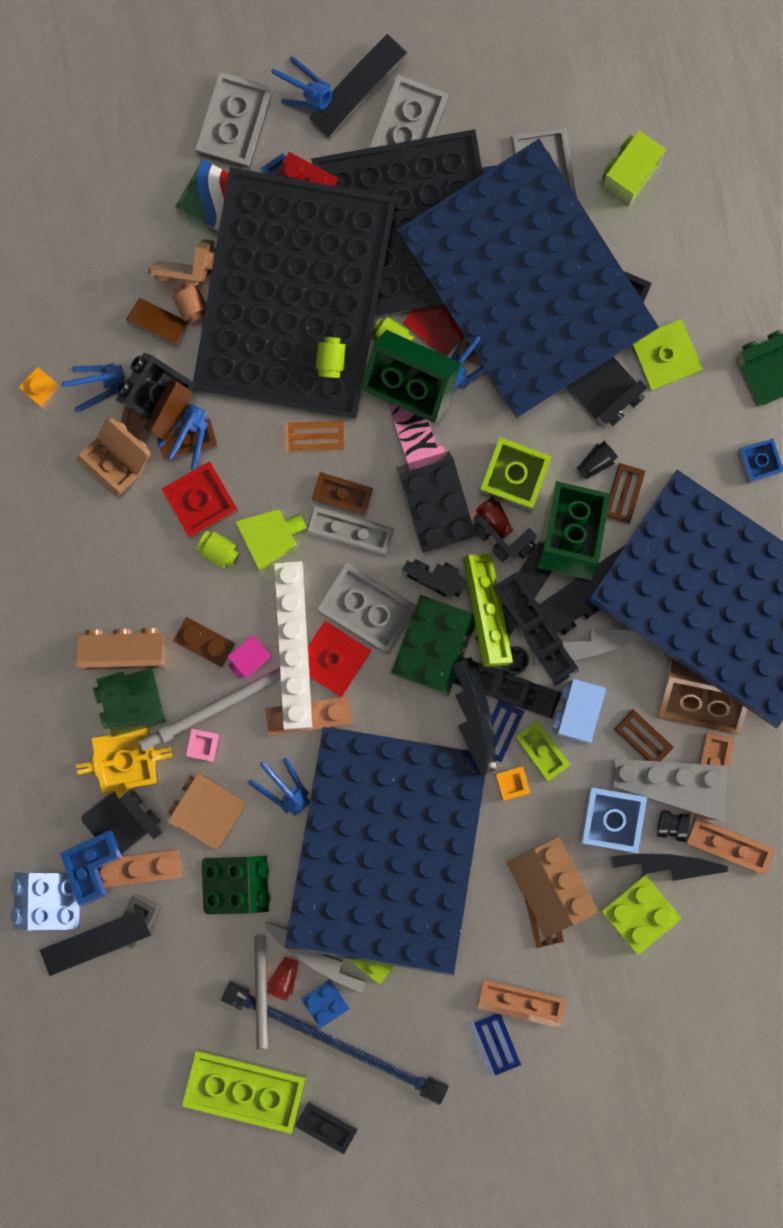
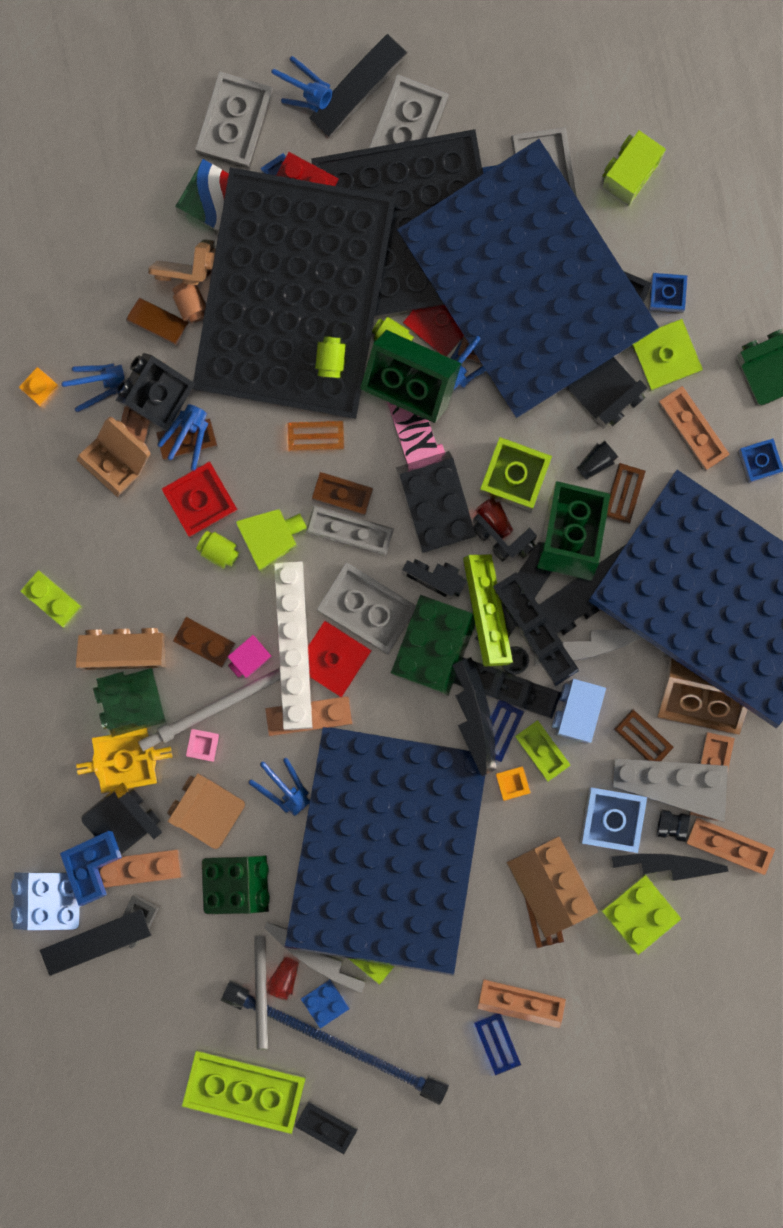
reddish brown slope [143,379,193,442] -> none
none -> lime plate [20,570,82,628]
none -> blue piece [649,273,688,313]
none -> nougat plate [659,386,730,471]

